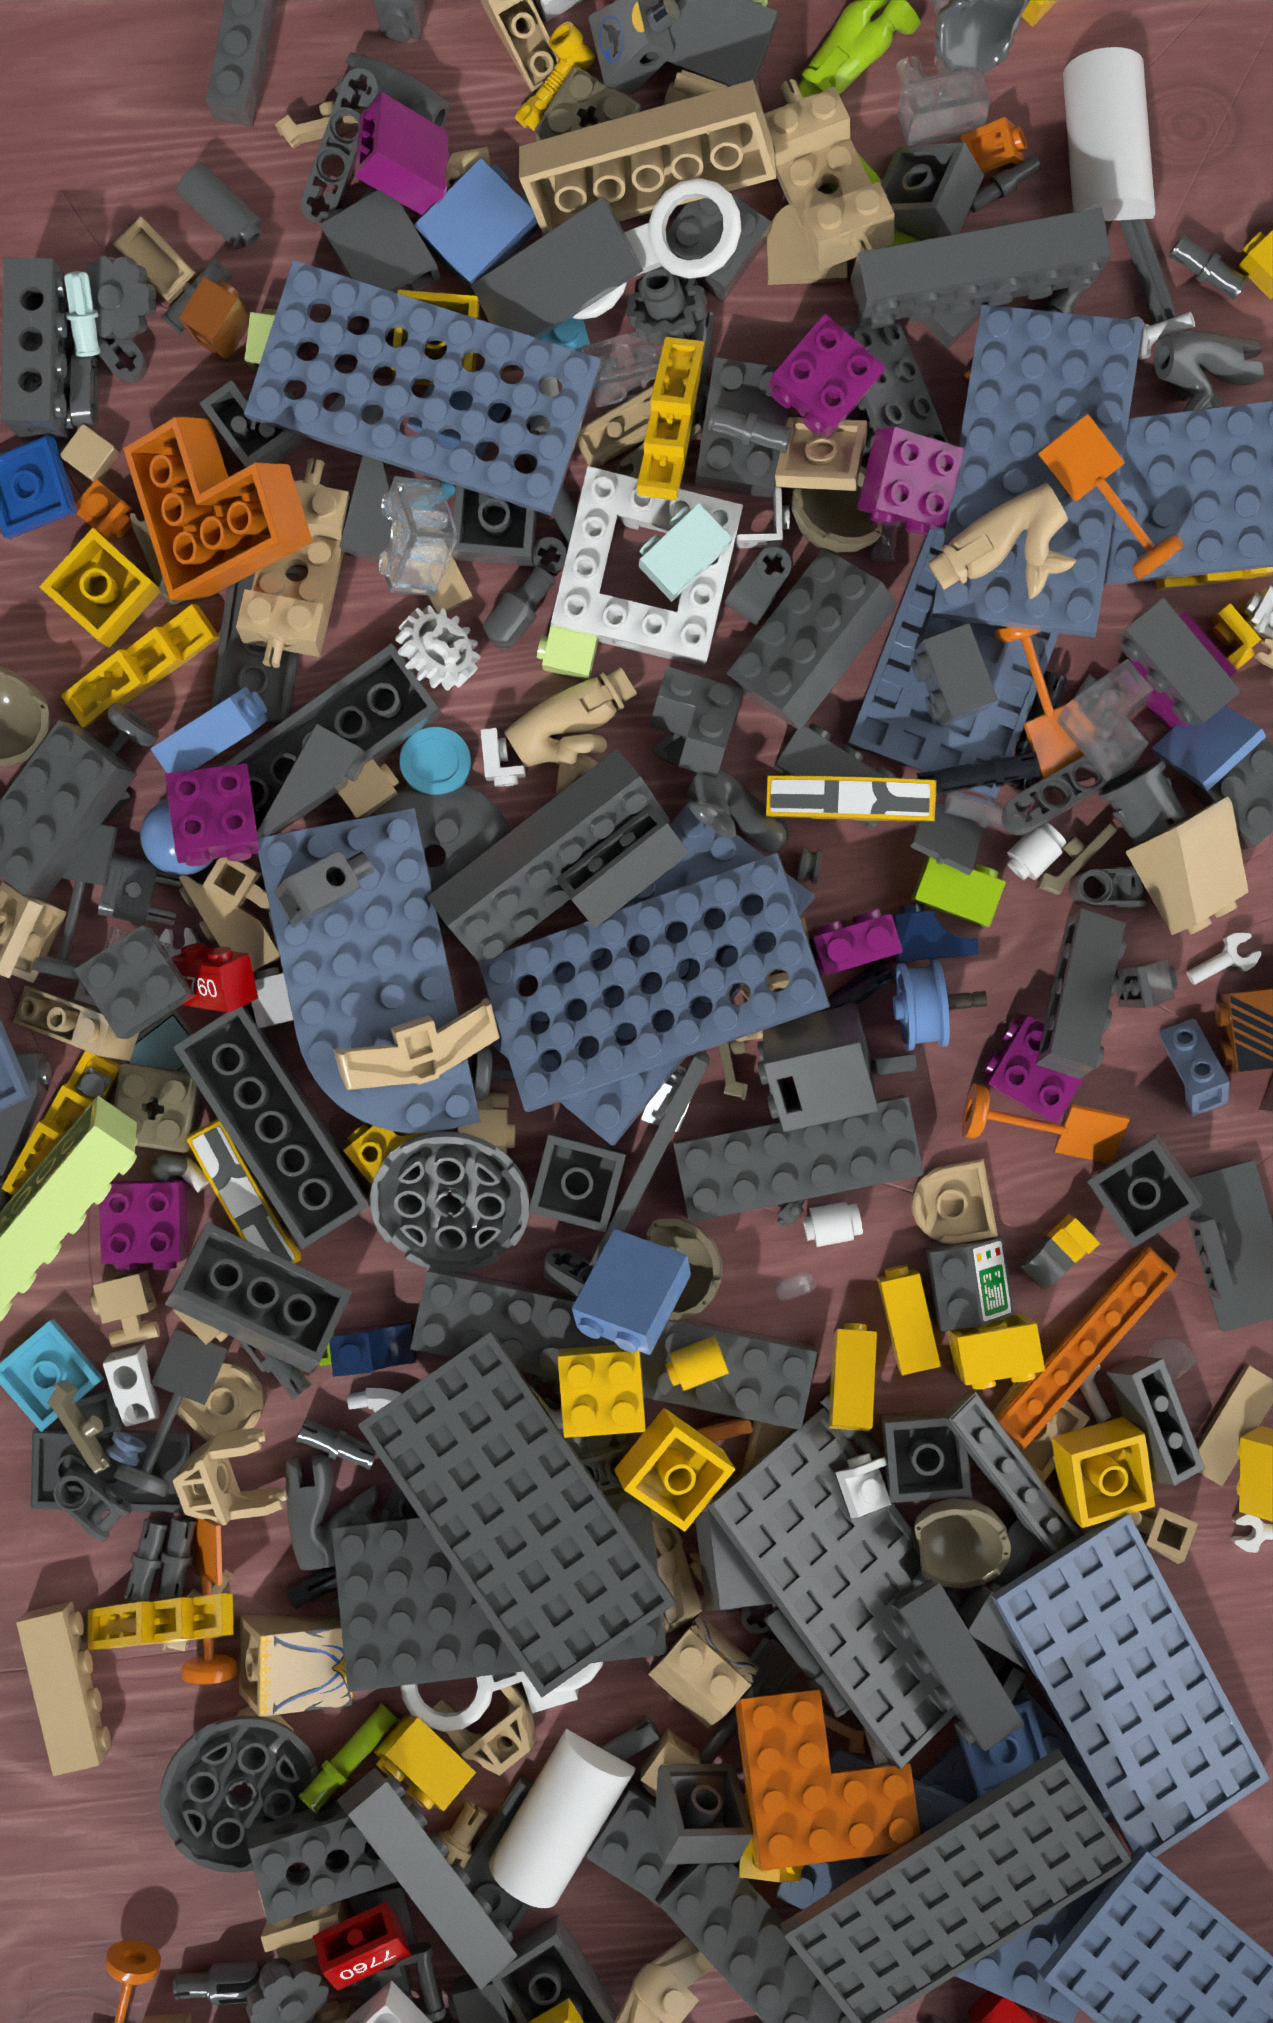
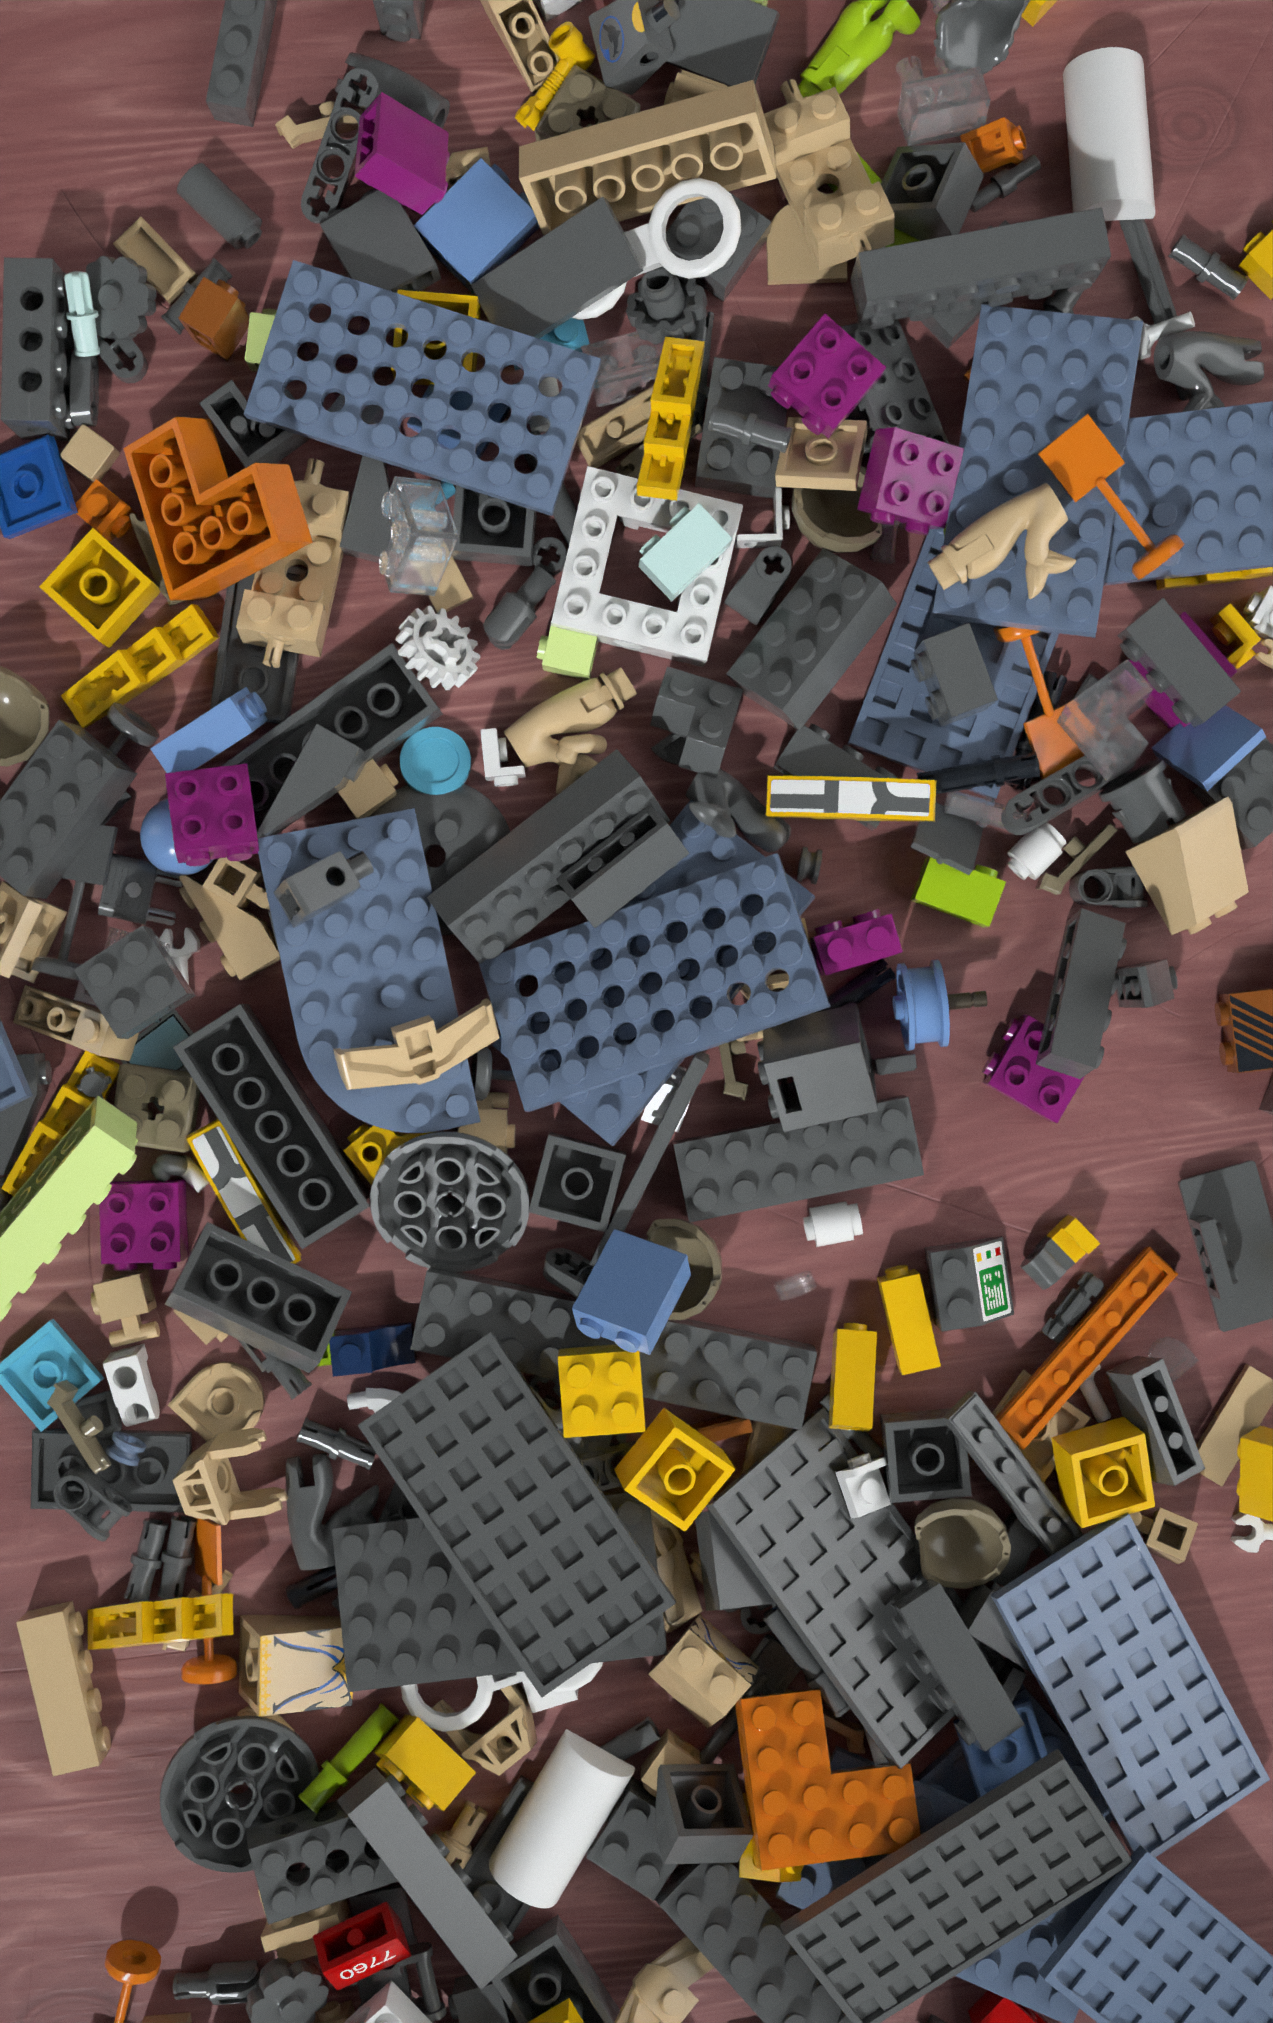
dark grey piece [113,1329,228,1497] -> none
red brick [171,943,259,1013] -> none
white brick [251,967,293,1028] -> none
yellow brick [665,1335,729,1391] -> none
dark grey piece [776,1200,804,1227] -> none
dark blue arch [892,904,979,962] -> none
tan tile [911,1158,998,1244] -> none
yellow brick [947,1312,1045,1389] -> none
orange piece [962,1083,1130,1164] -> none
dark grey brick [1087,1132,1203,1248] -> none
sand blue bracket [1159,1019,1230,1117] -> none
white bar [1186,933,1261,985] -> none
none -> dark grey axle [1042,1272,1104,1343]

